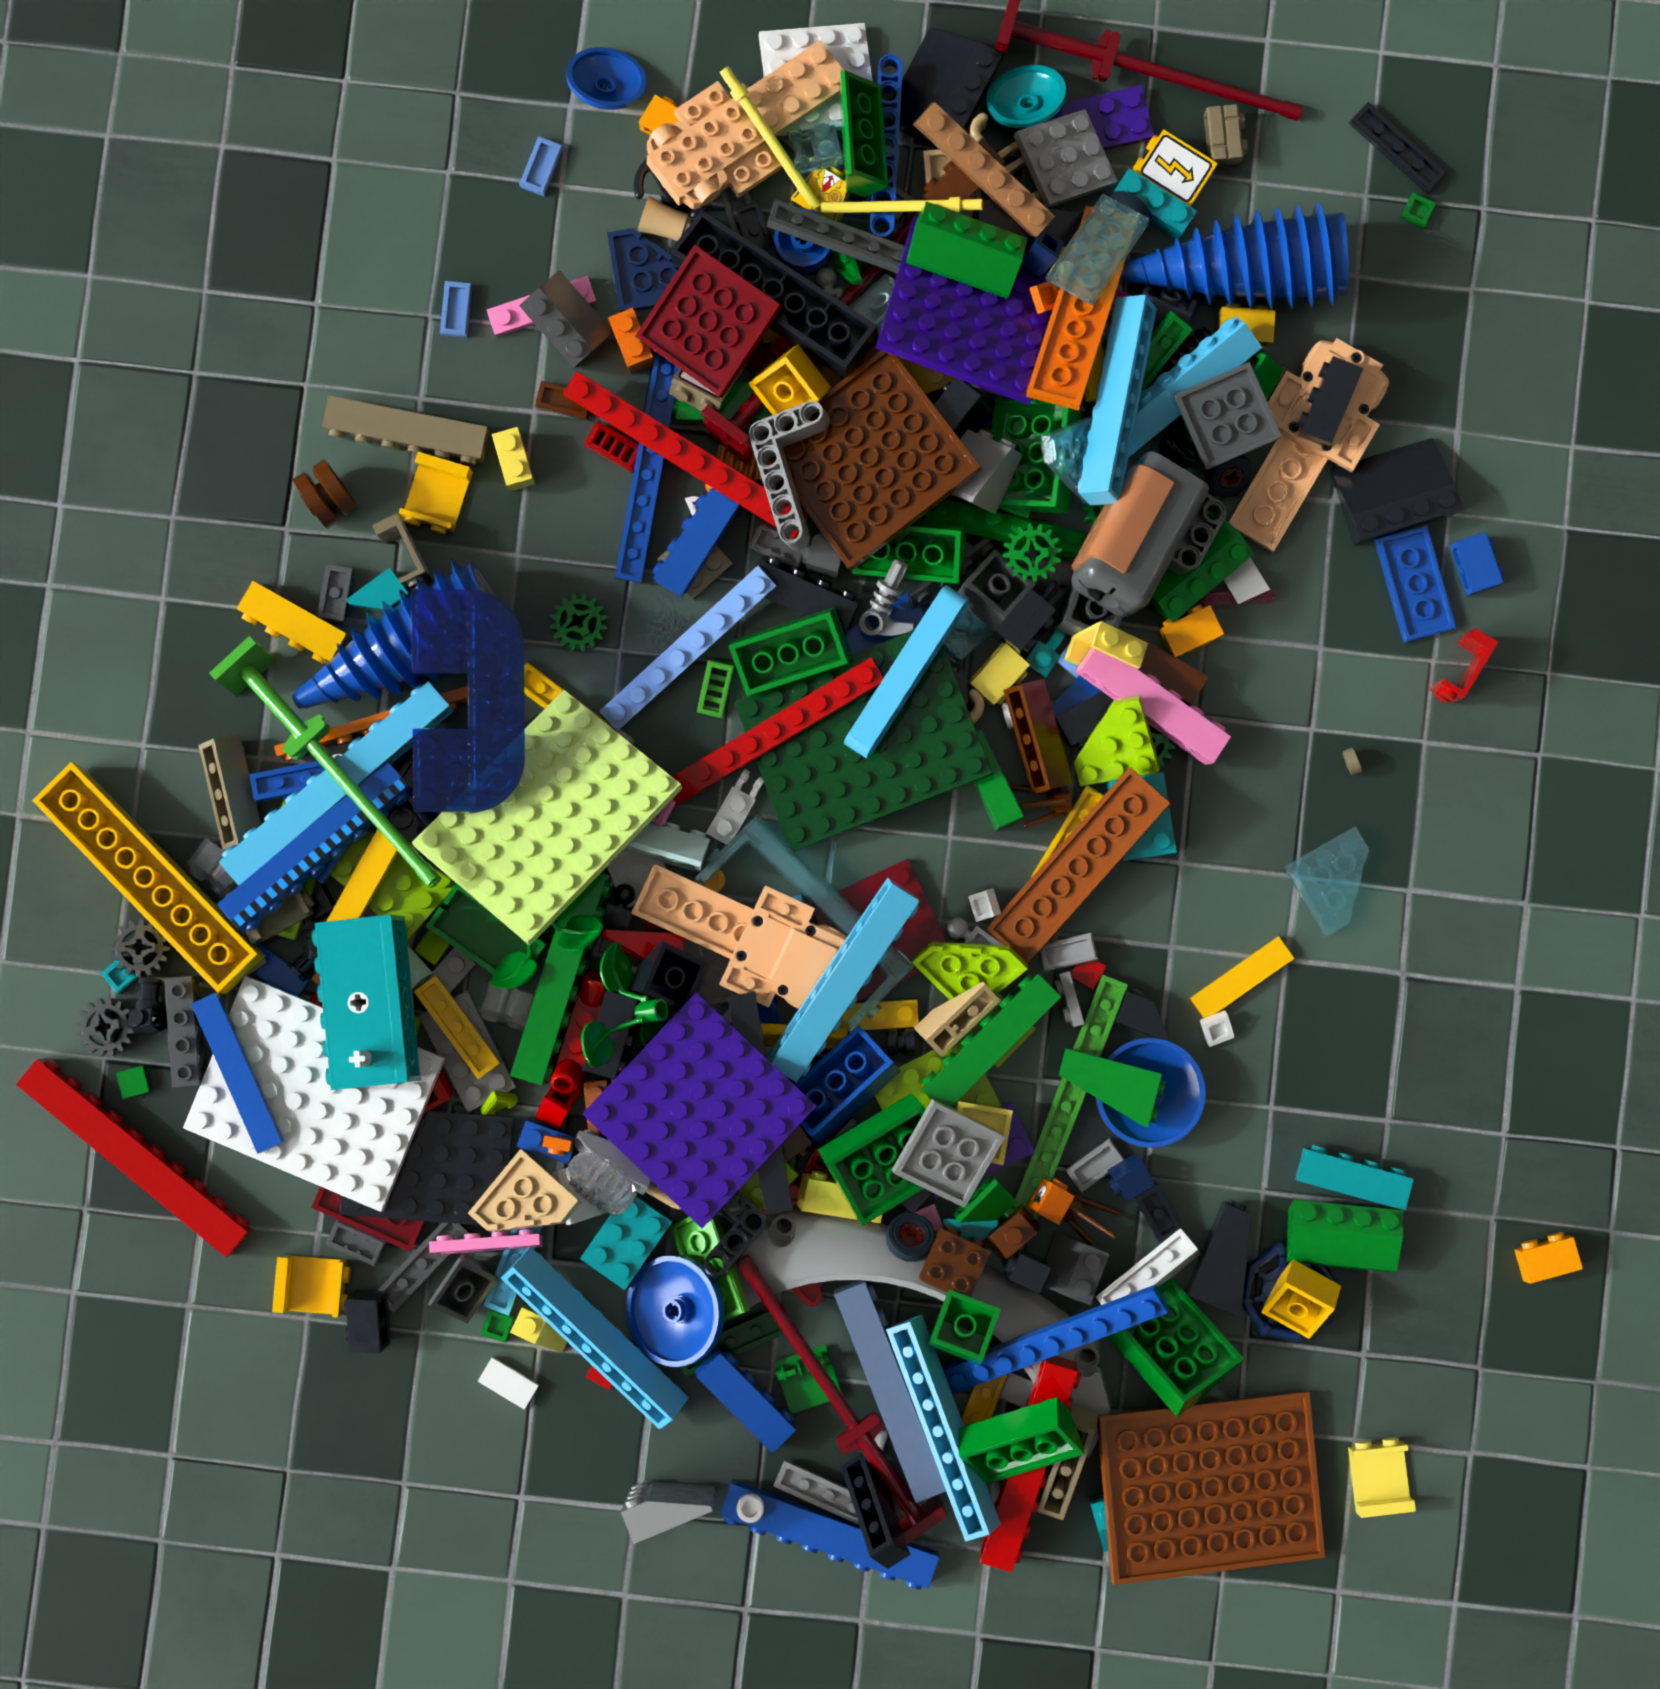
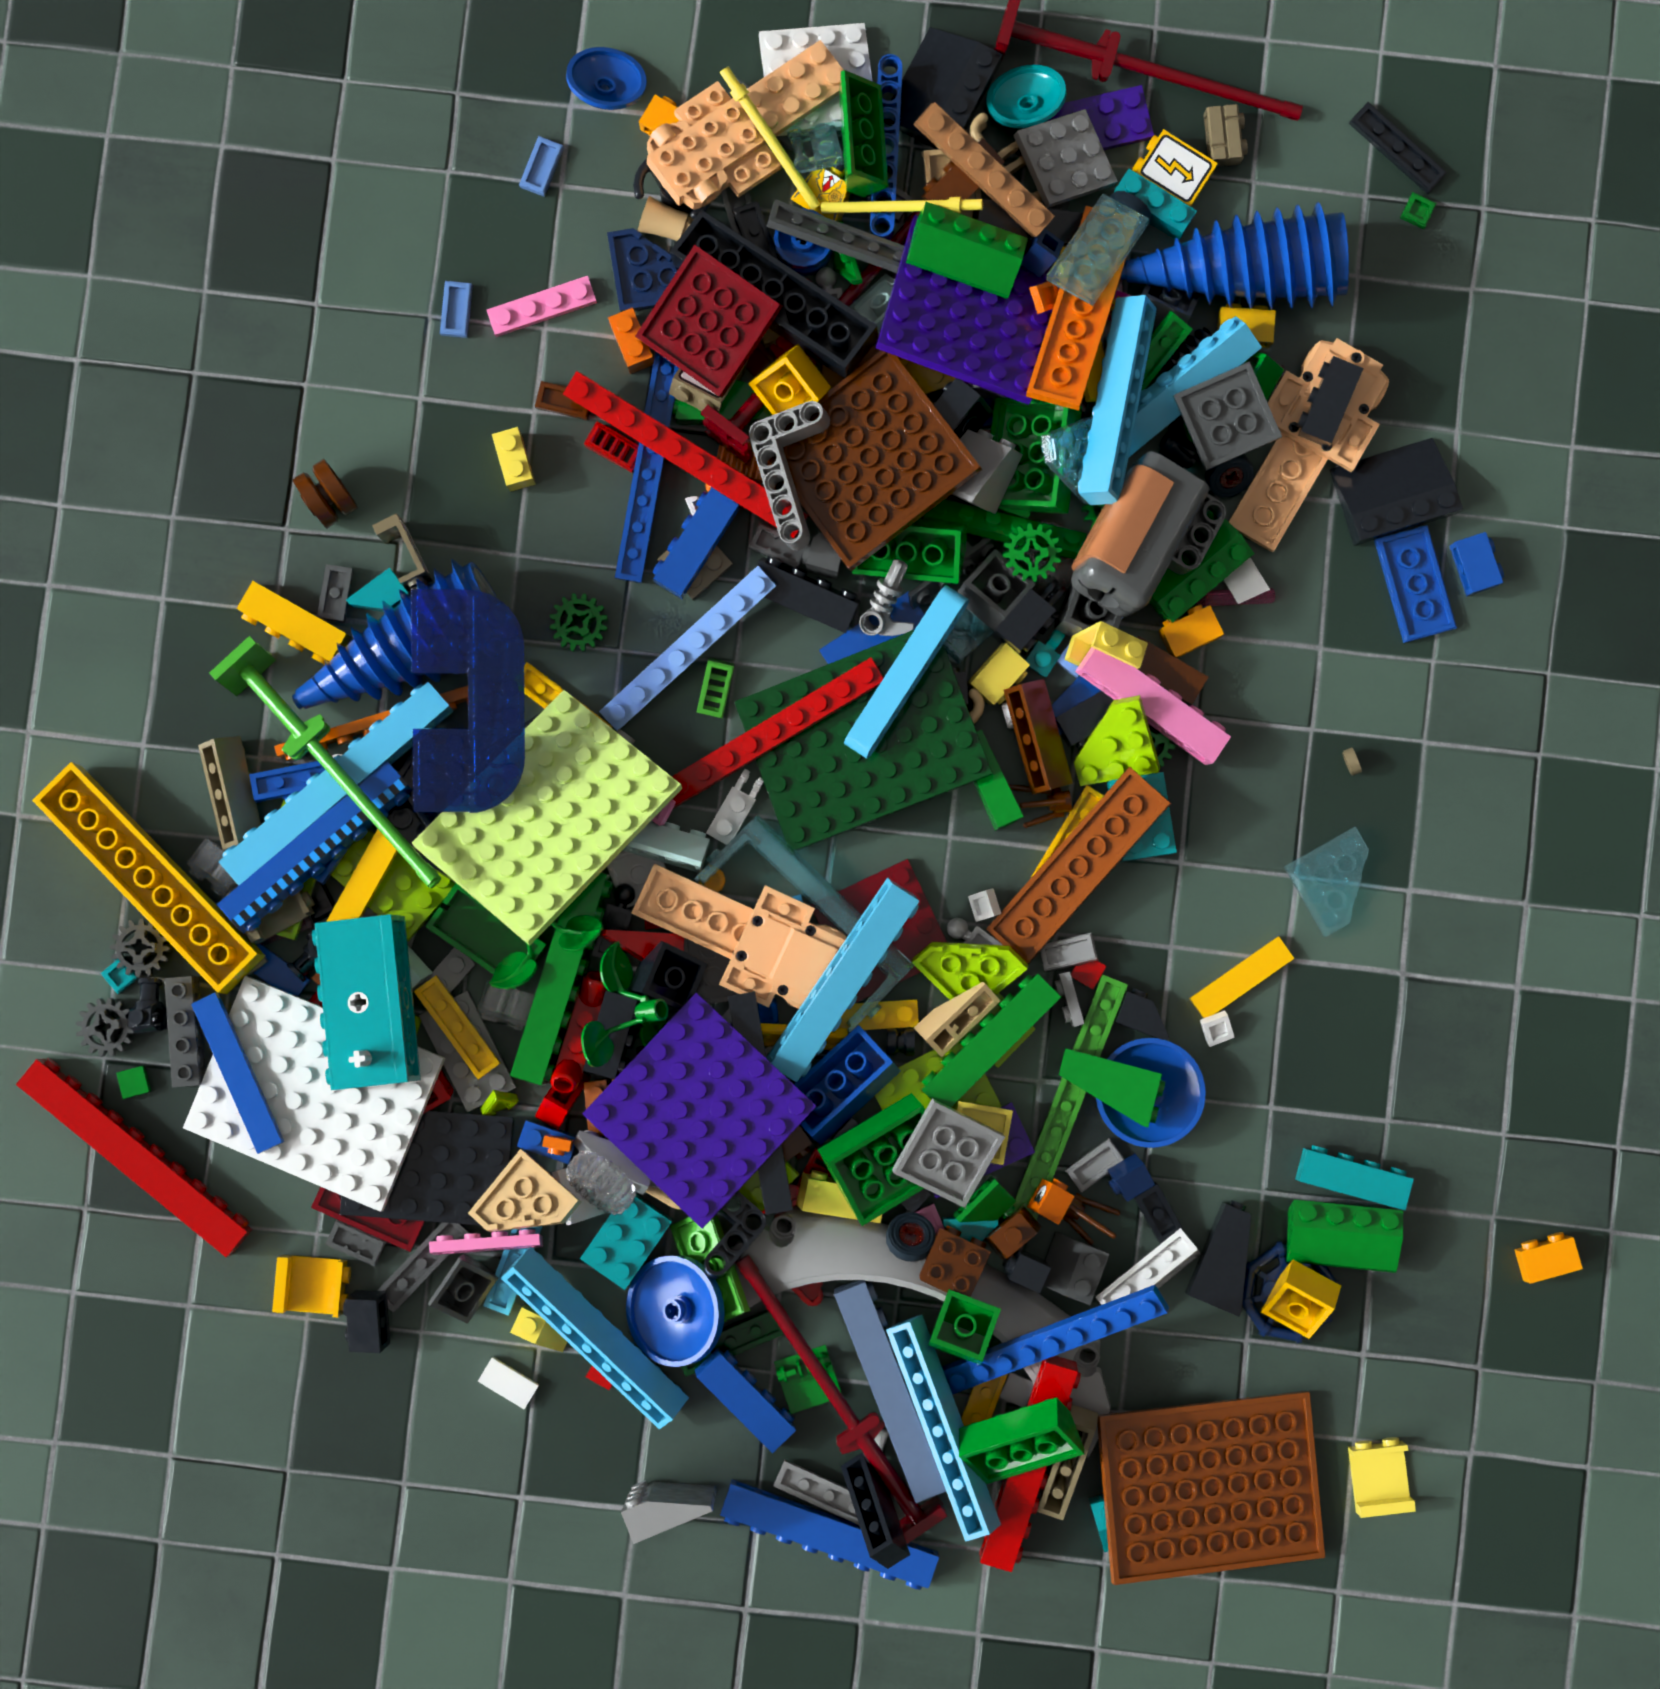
dark tan brick [322,396,490,466] -> none
yellow panel [399,452,473,535] -> none
lime slope [415,930,451,966] -> none
green tile [480,1309,516,1343] -> none
dark grey slope [519,270,613,368] -> none
green brick [728,606,852,696] -> none
white tile [736,1493,764,1523] -> none
green slope [1107,1277,1244,1417] -> none
red panel [1430,628,1498,704] -> none

